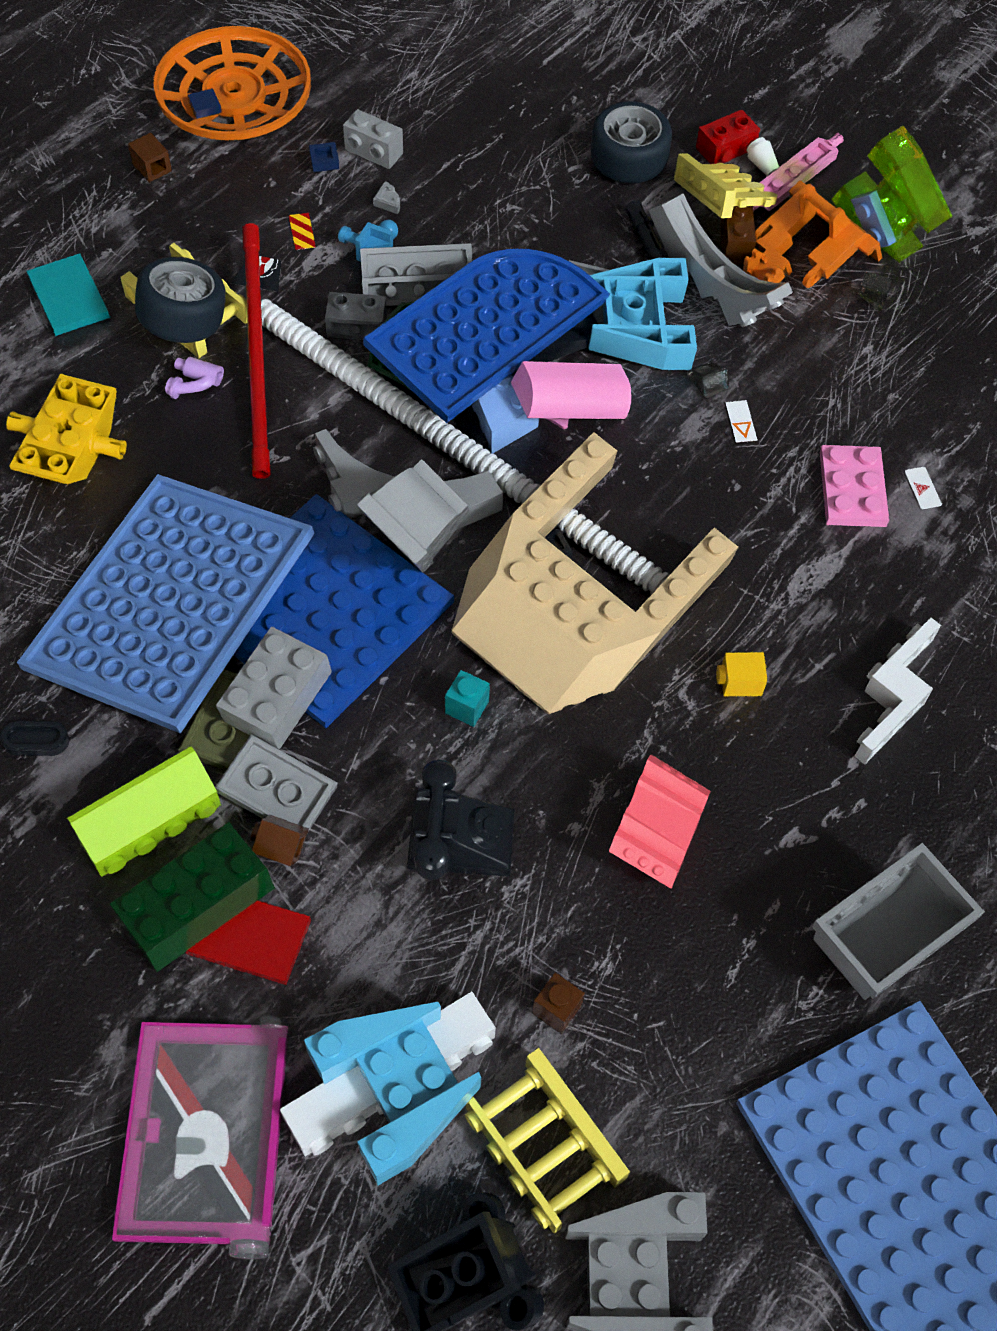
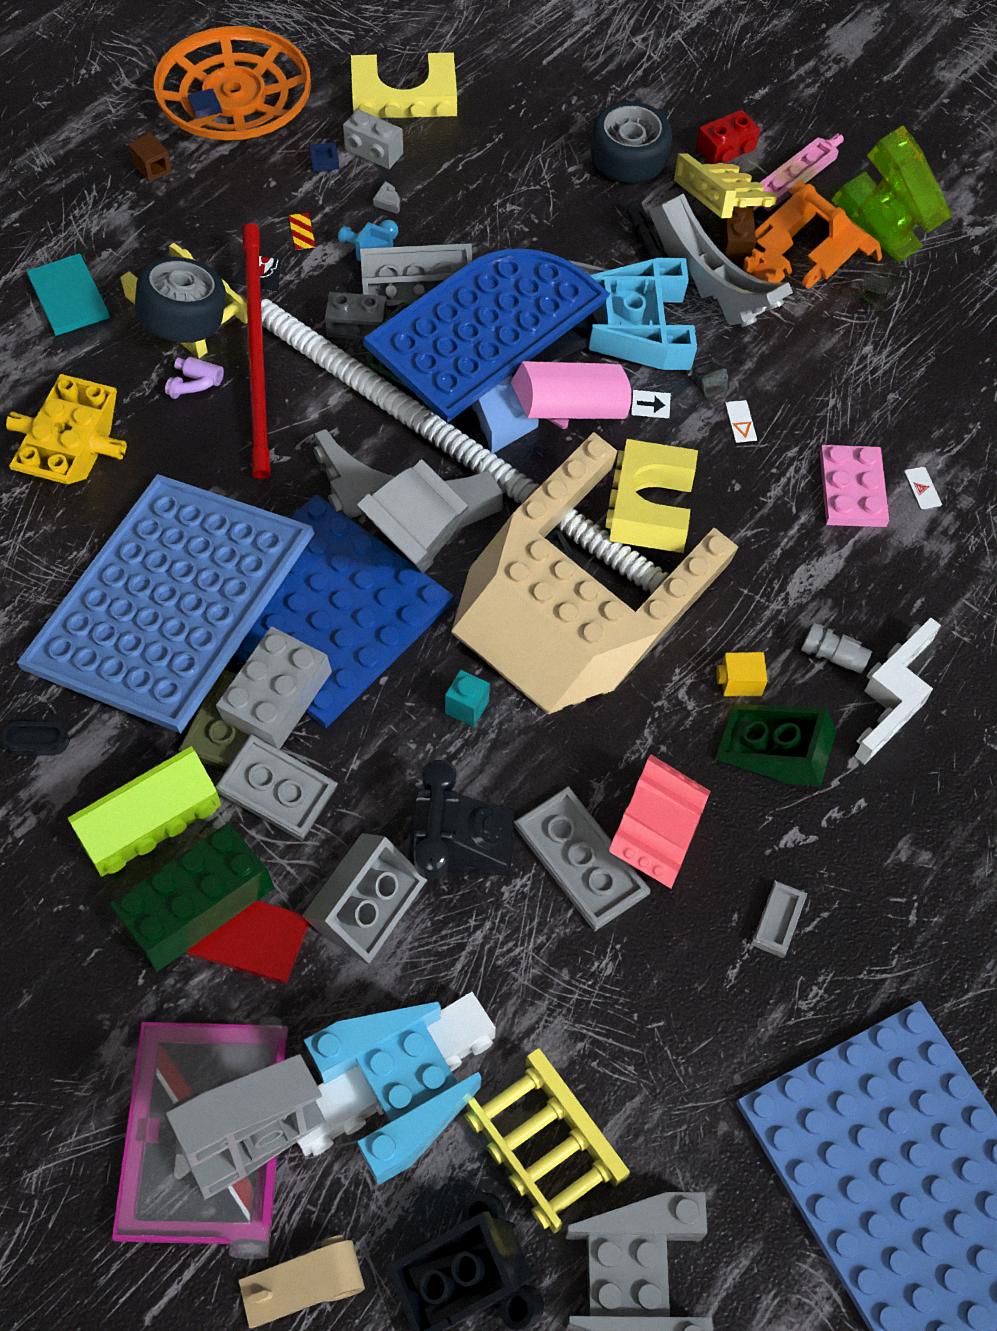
reddish brown brick [251,815,309,866] -> none
reddish brown brick [532,972,585,1034] -> none
white cone [747,137,780,177] -> none
light grey container [812,843,985,1000] -> none
medium blue plate [851,190,897,248] -> none
none -> light grey wedge [166,1054,326,1200]
none -> tan door [239,1235,365,1329]
none -> light grey slope [302,833,427,964]
none -> light yellow arch [351,52,457,118]
none -> light grey tile [514,786,651,932]
none -> light yellow arch [605,439,698,553]
none -> white sticker [632,390,671,419]
none -> dark green slope [716,704,836,786]
none -> light grey tile [751,881,808,958]
none -> light grey axle [801,622,872,674]

